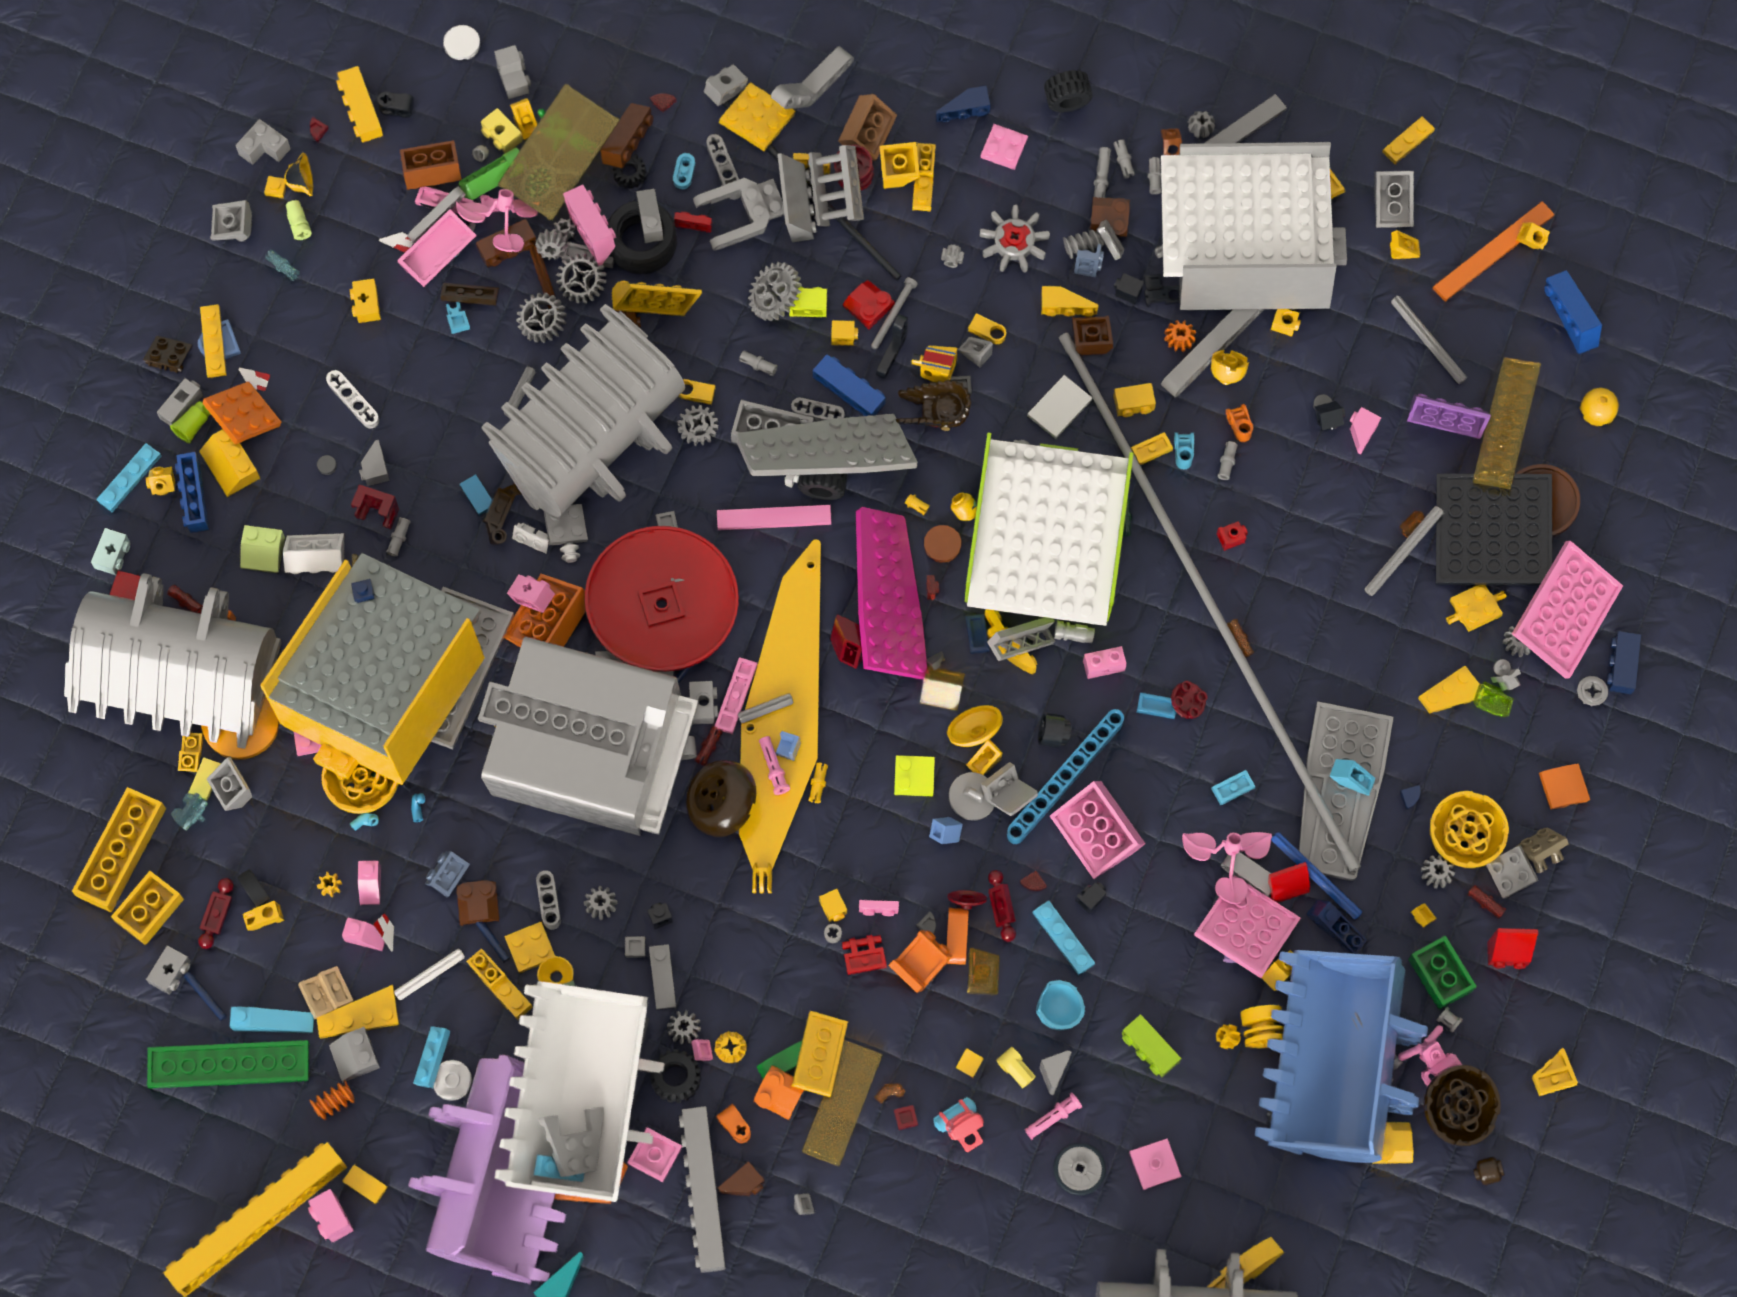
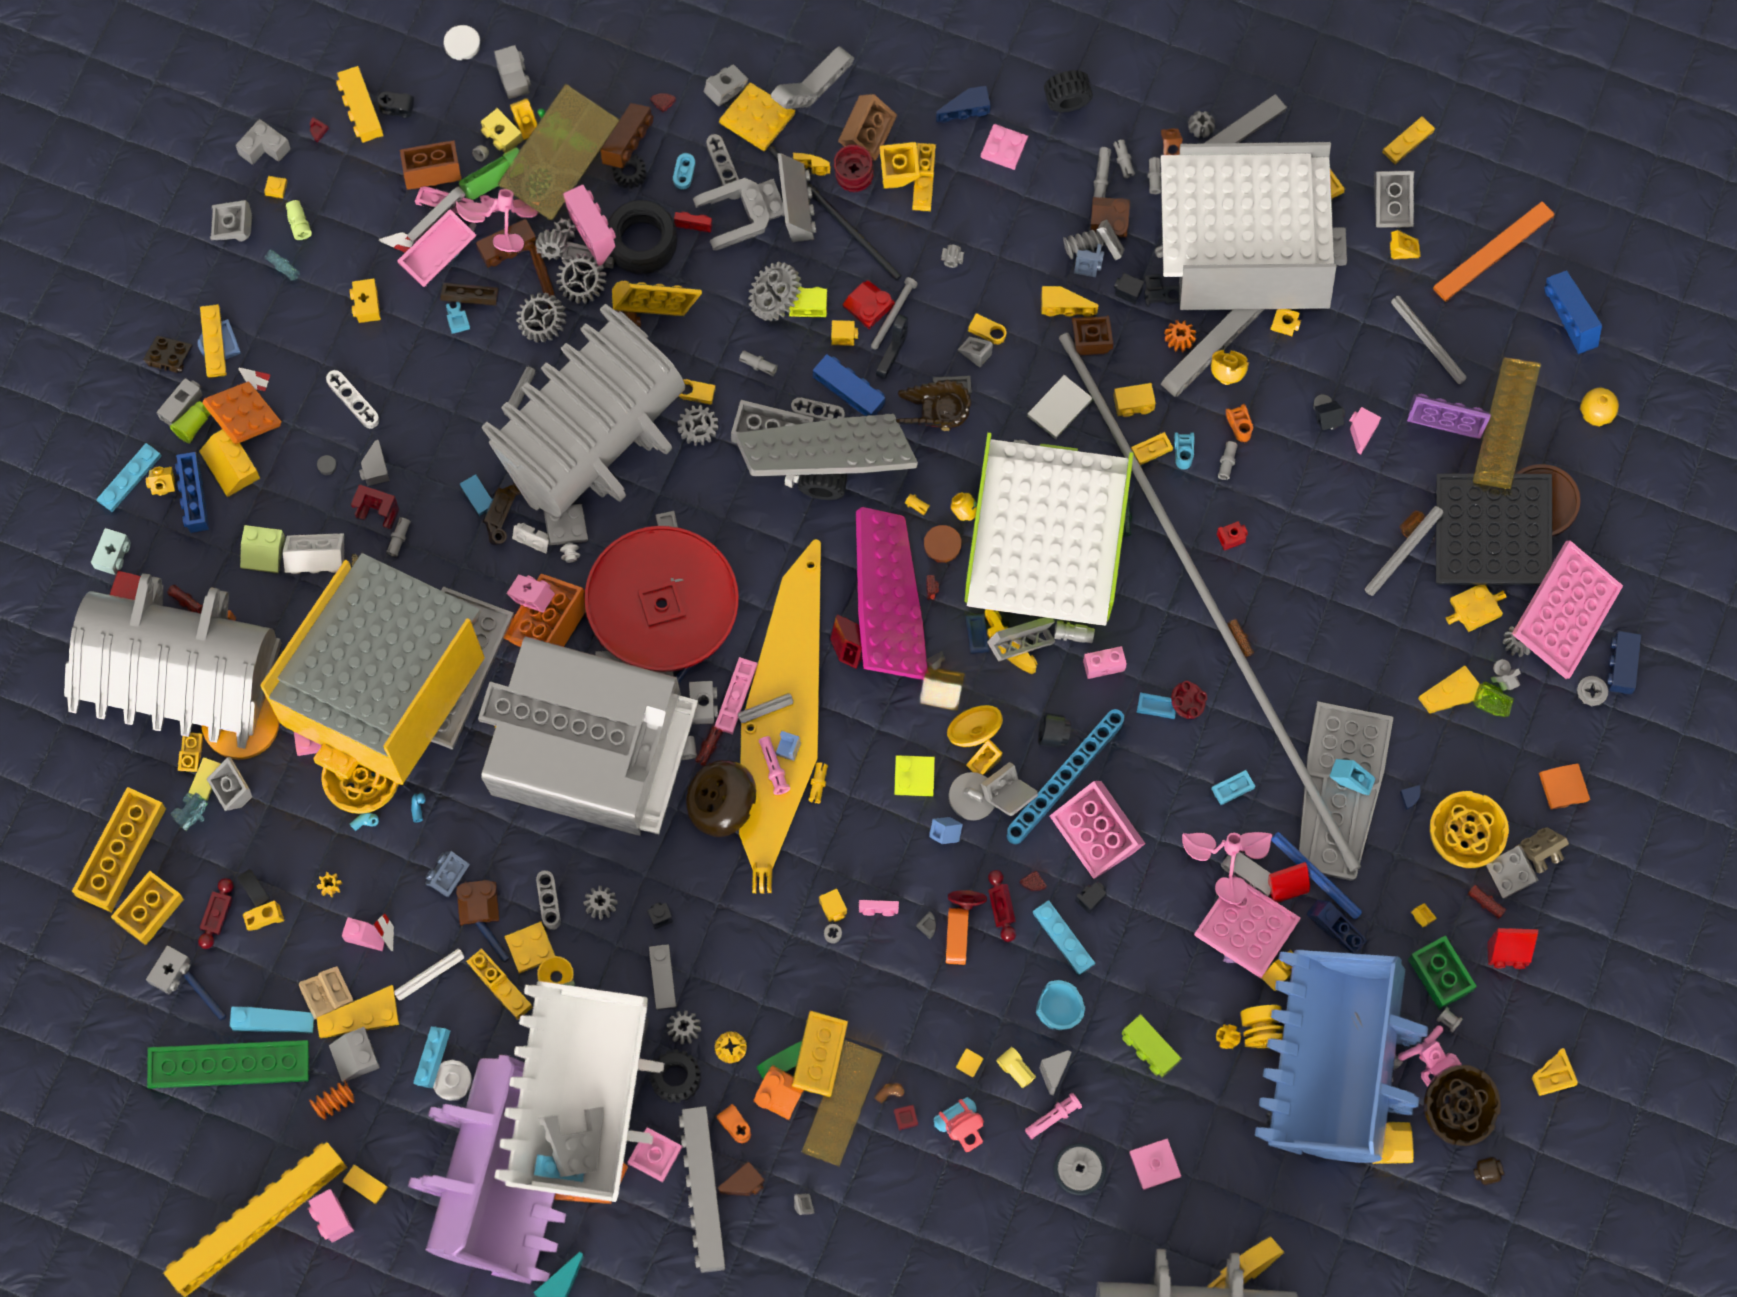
yellow hat [285,153,313,196] -> none
dark blue plate [351,579,375,603] -> none
bright pink slope [358,861,381,905] -> none
light grey tile [625,936,645,958] -> none
light grey slope [636,189,663,243] -> none
bright pink tile [691,1039,713,1061] -> none
bright pink tile [717,505,831,530] -> none
light grey fence [808,145,864,227] -> none
red plate [842,935,887,975] -> none
orange panel [889,930,953,993] -> none
yellow torso [912,346,957,383] -> none
clear yellow slope [967,948,999,995] -> none
light grey gear [980,205,1050,273] -> none
light grey gear [1421,855,1455,889] -> none
yellow brick [1516,223,1550,249] -> none

